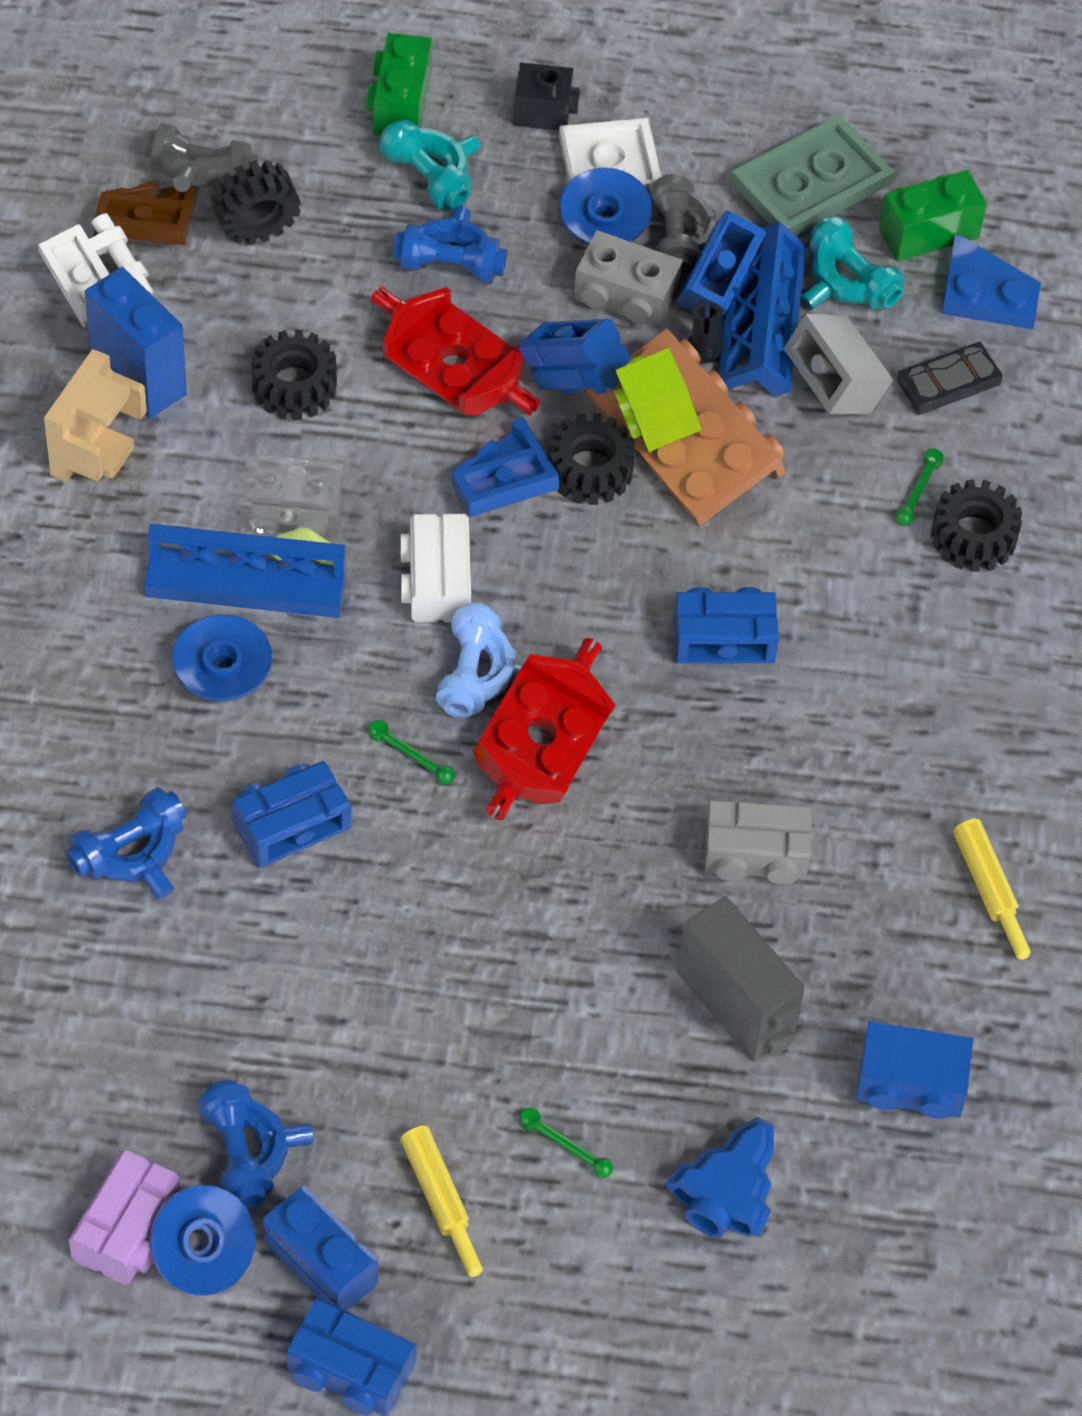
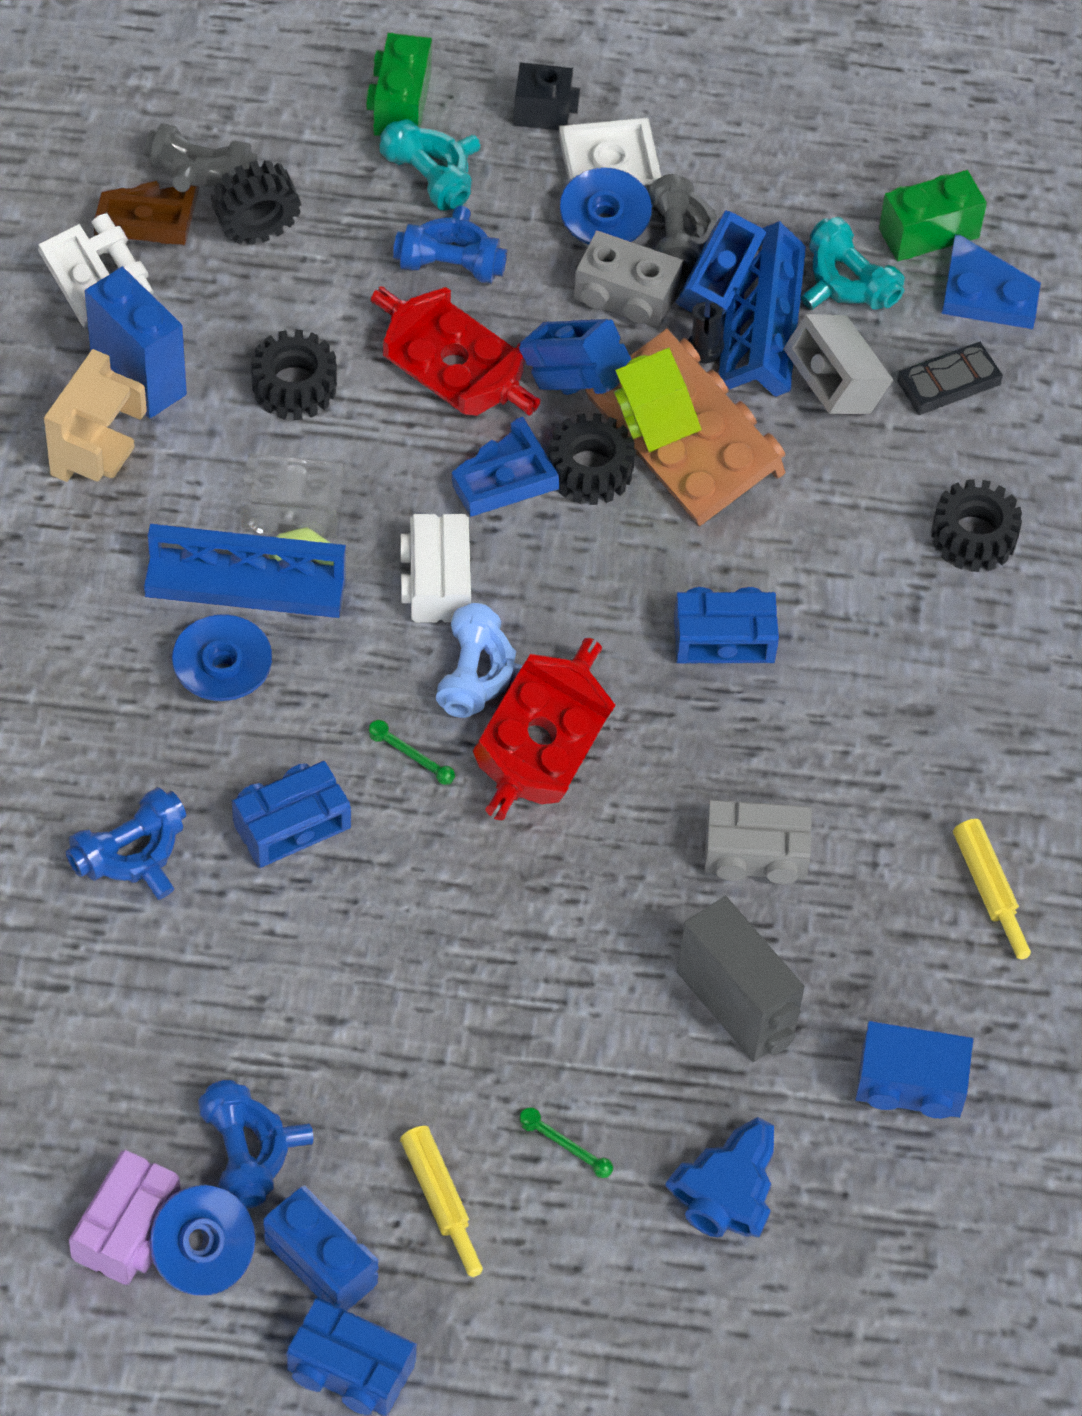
sand green plate [730,114,895,236] -> none
green hinge [895,448,944,526] -> none

